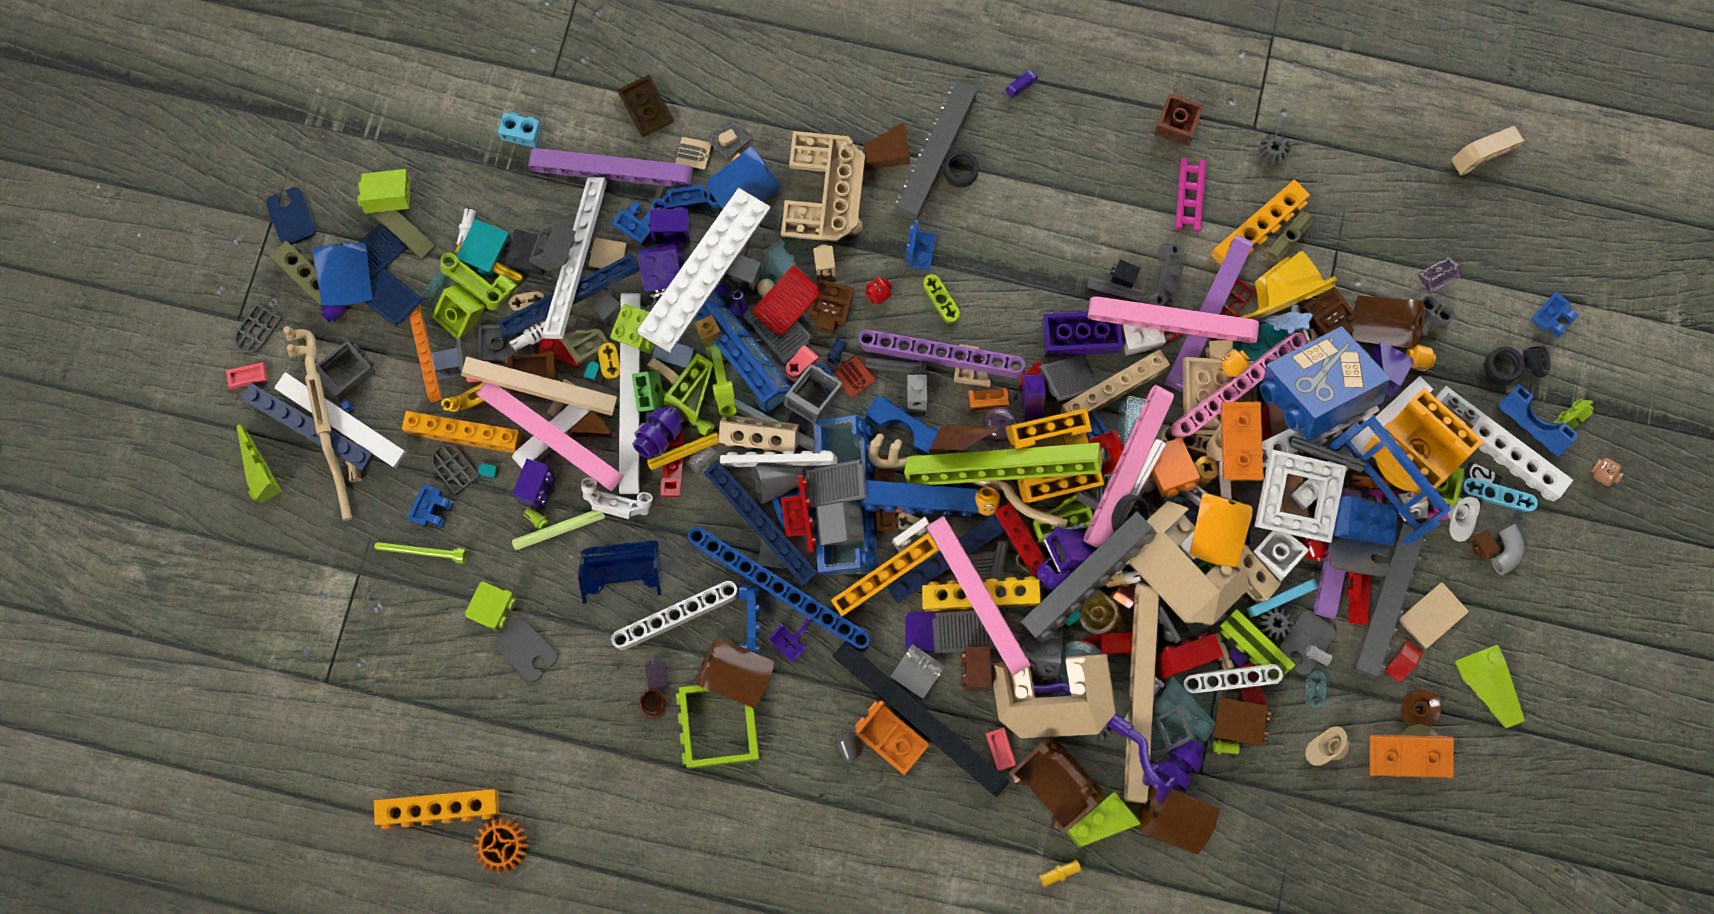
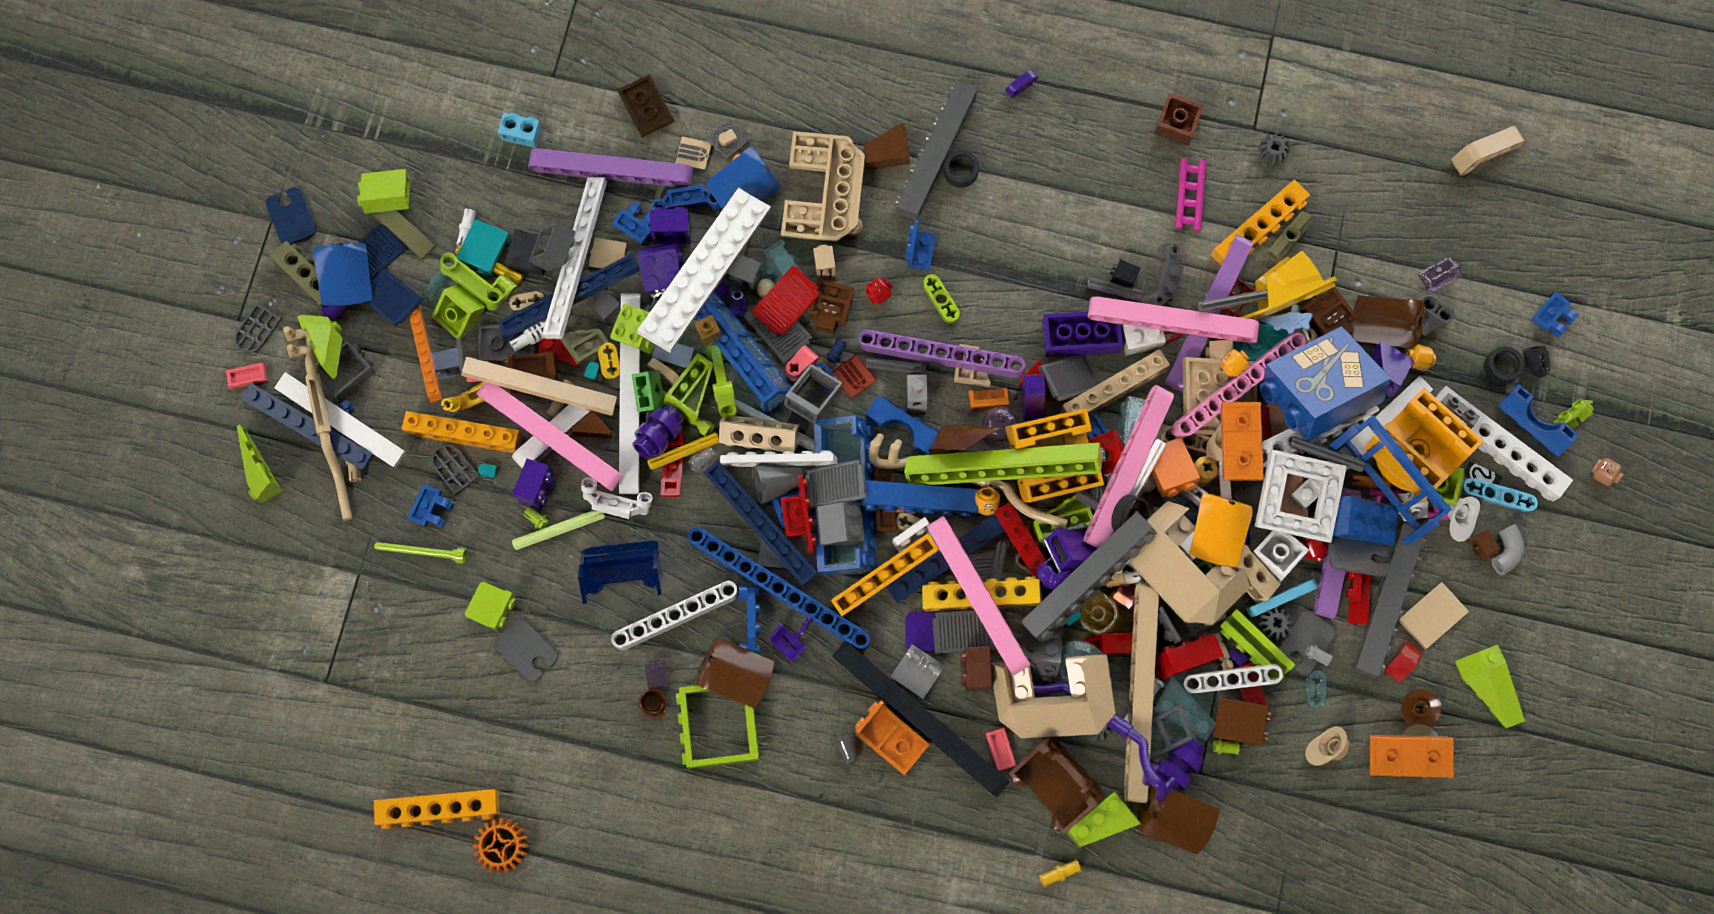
none -> lime wedge [298,315,343,379]
none -> dark grey axle [1197,289,1268,312]

